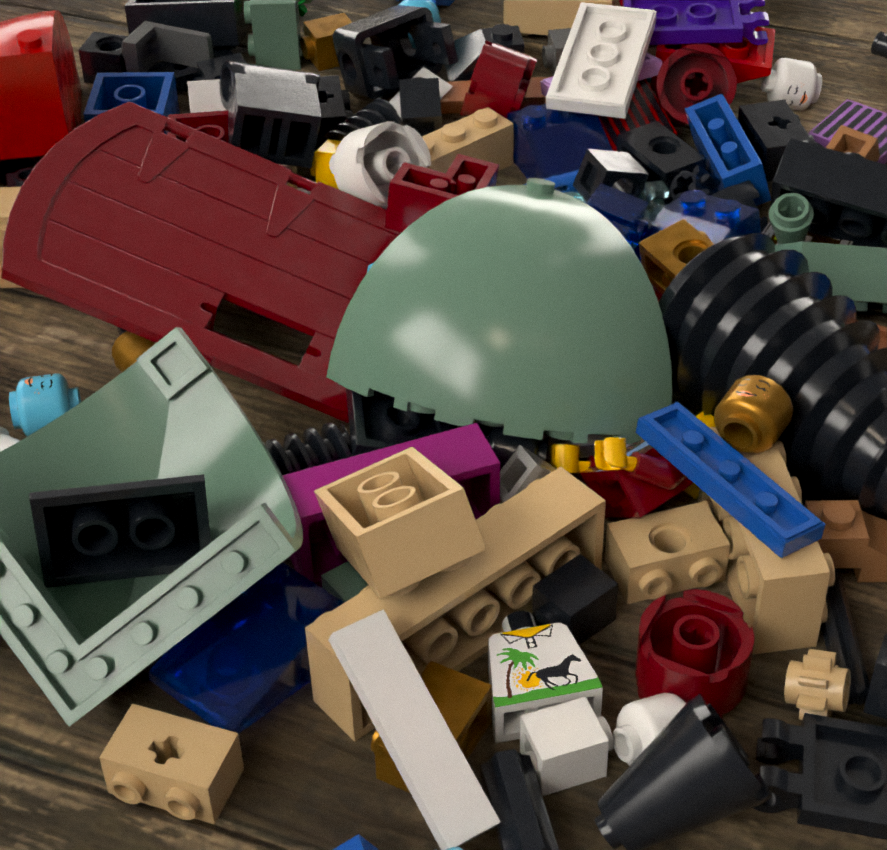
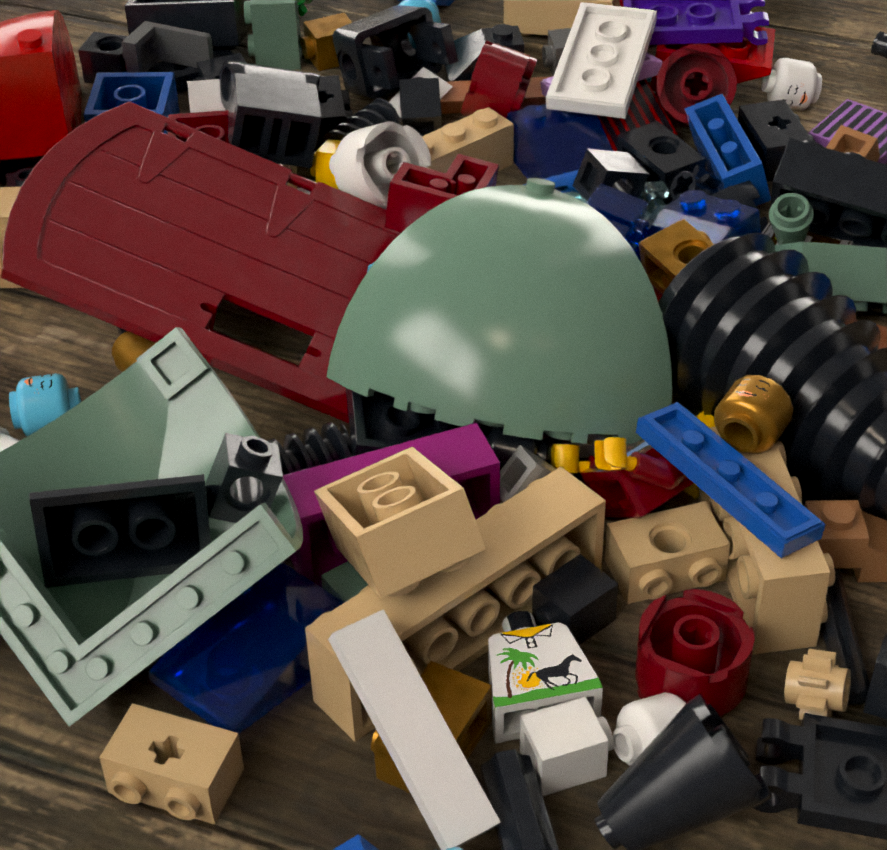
none -> black brick [205,433,283,523]

